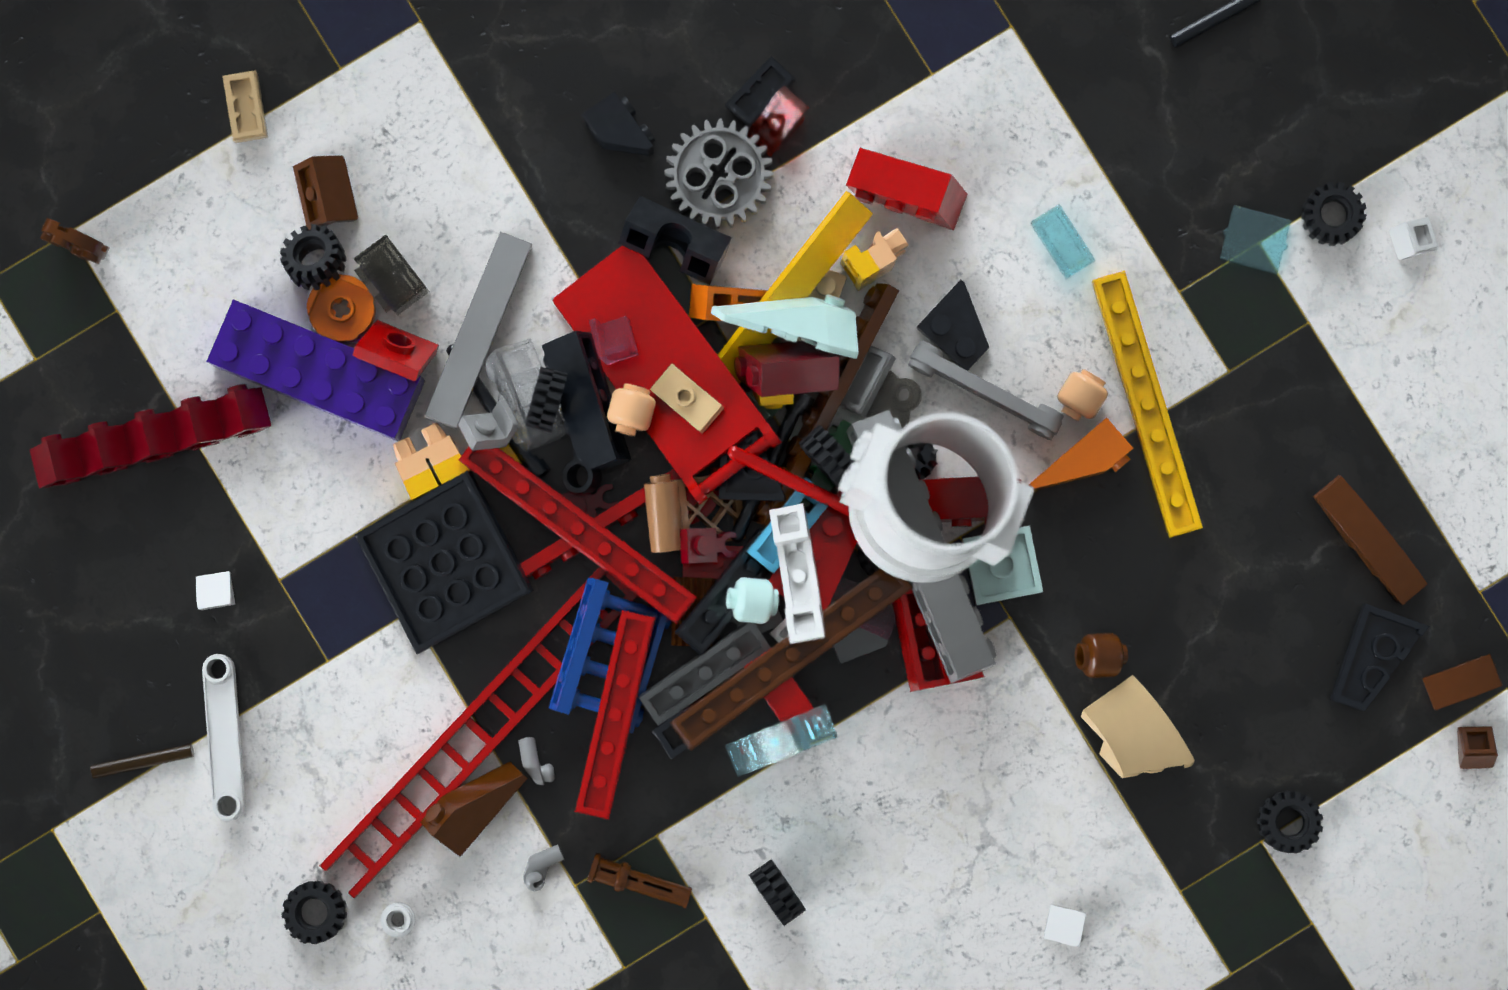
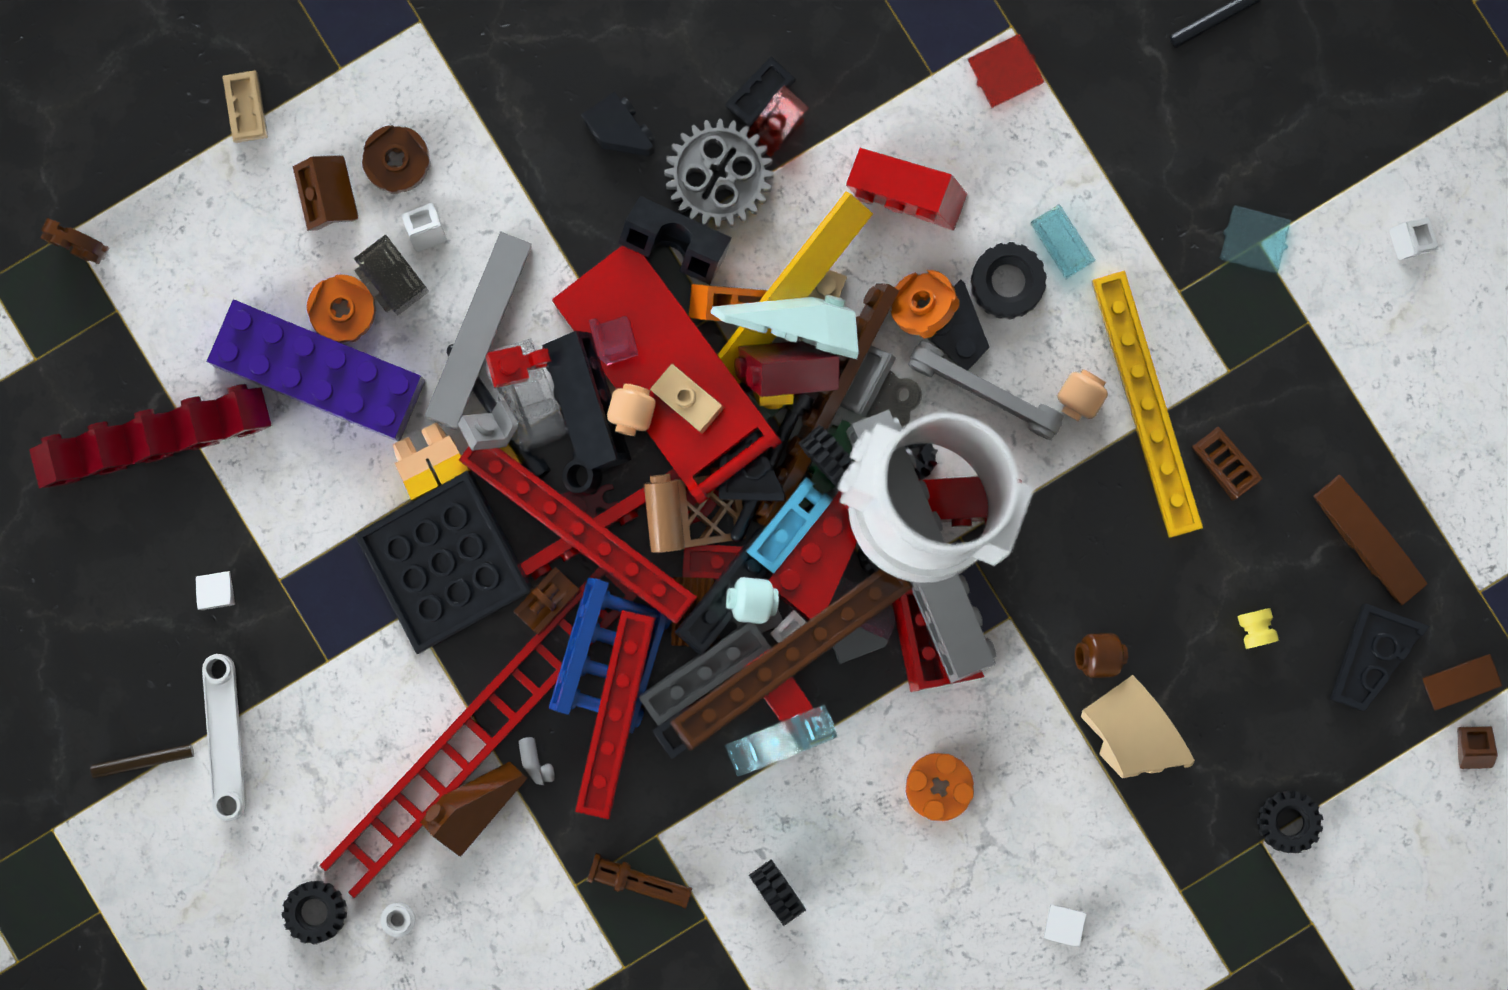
black tyre [280,224,346,290] -> none
red piece [353,320,439,381] -> none
light grey arm [523,845,565,891] -> none
black tyre [525,367,567,433] -> none
dark red plate [680,528,737,564] -> none
red piece [728,446,849,516] -> none
white slope [769,504,825,644] -> none
hips [840,228,908,291] -> none
light aqua plate [962,525,1043,606] -> none
orange slope [1028,417,1133,491] -> none
black tyre [1301,182,1367,246] -> none
none -> reddish brown plate [362,125,431,194]
none -> white slope [402,202,447,252]
none -> red plate [485,346,551,388]
none -> reddish brown hips [513,567,581,635]
none -> orange plate [890,270,960,338]
none -> orange plate [905,753,974,821]
none -> clear red piece [967,33,1044,108]
none -> black tyre [971,242,1047,319]
none -> reddish brown slope [1191,427,1263,501]
none -> light yellow wheel [1237,608,1279,649]

